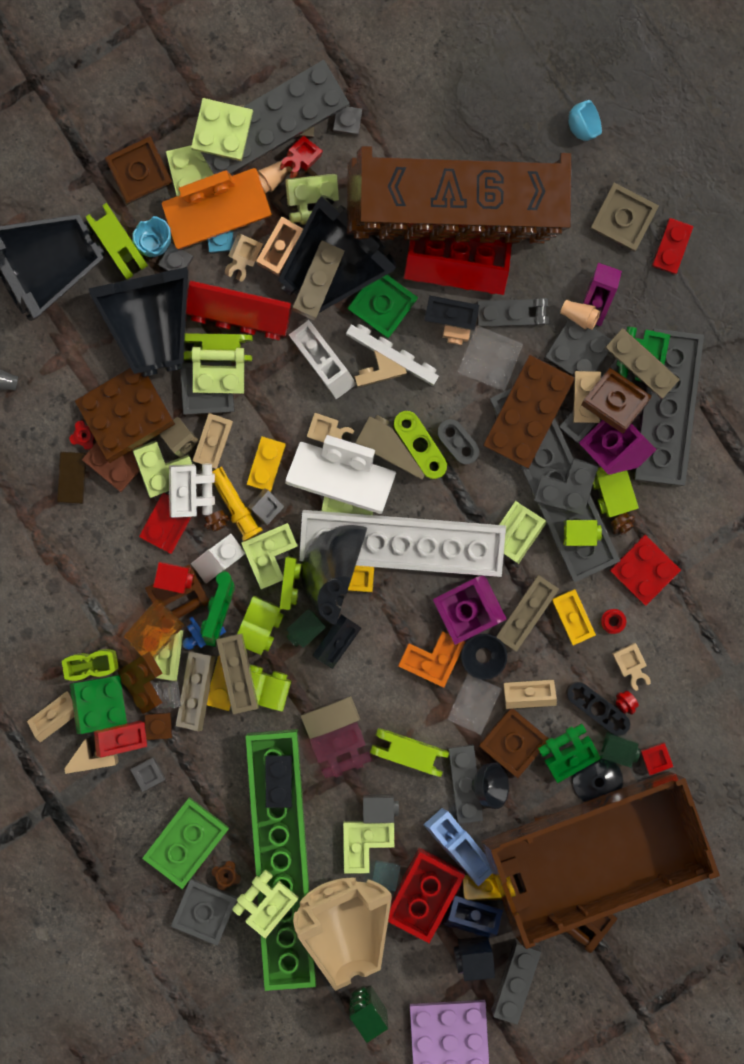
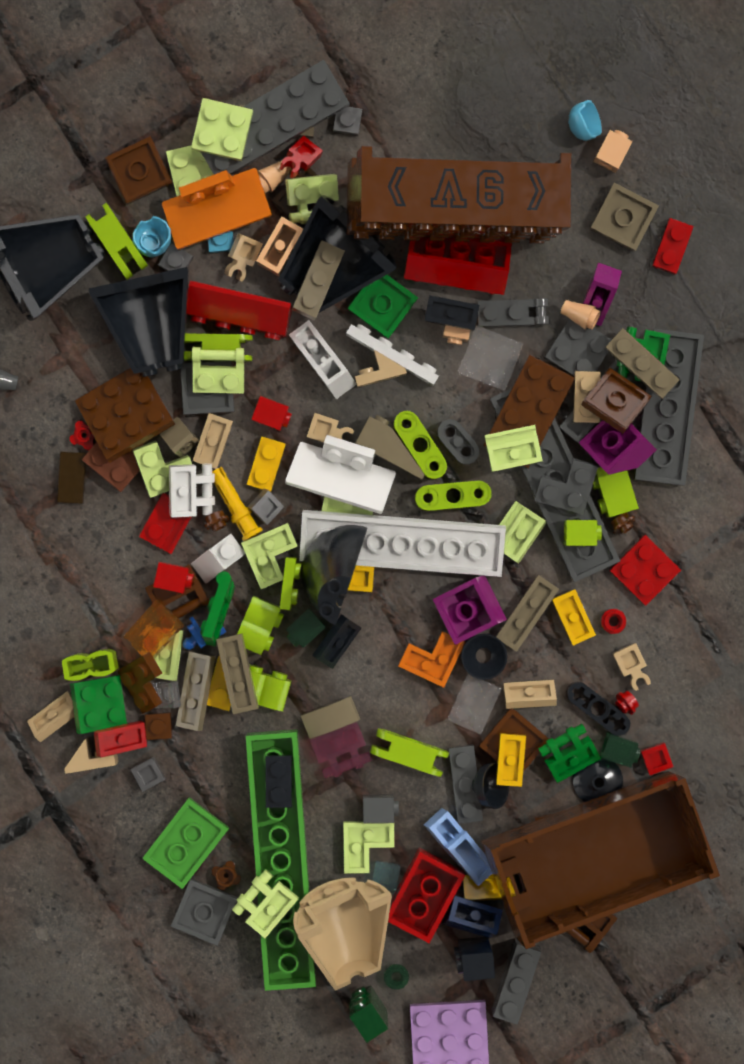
none -> red brick [251,396,292,431]
none -> clear green plate [384,964,409,990]
none -> lime piece [415,481,492,511]
none -> yellowish green plate [484,425,543,472]
none -> yellow plate [496,733,526,787]
none -> light nougat brick [593,130,632,173]

